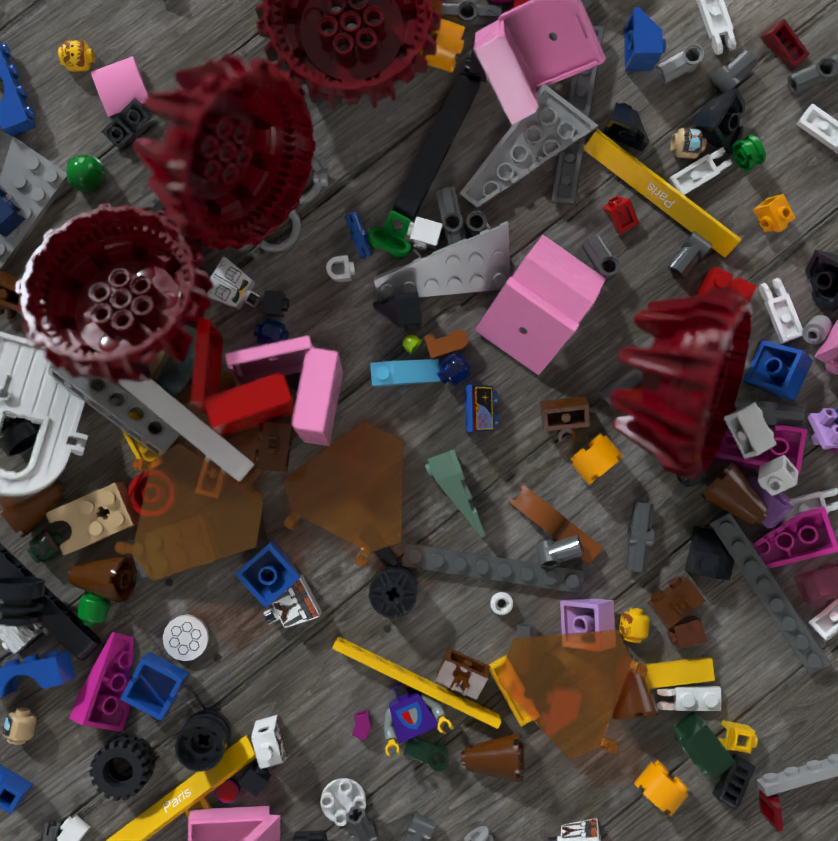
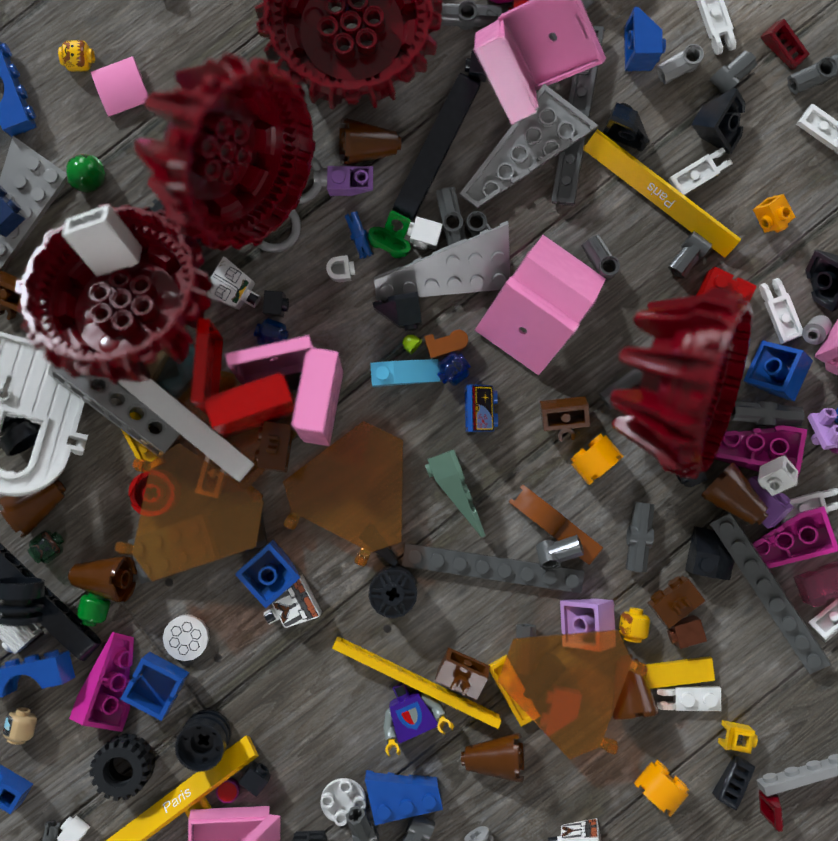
tan brick [46,482,141,555] -> none
black slope [101,98,152,149] -> none
white torso [251,715,289,769] -> none
magenta piece [352,710,371,741] -> none
clear green piece [403,736,449,771] -> none
light orange brick [424,18,465,73] -> none
white plate [490,592,513,615] -> none
red bracket [602,196,640,234] -> none
head [670,128,706,159] -> none
clear green brick [672,711,736,779] -> none
white brick [724,402,777,459] -> none
green wheel [732,134,766,172] -> none
none -> white brick [62,205,142,277]
none -> medium lavender slope [327,166,373,196]
none -> reddish brown cone [339,118,402,166]
none -> blue wedge [365,770,443,825]

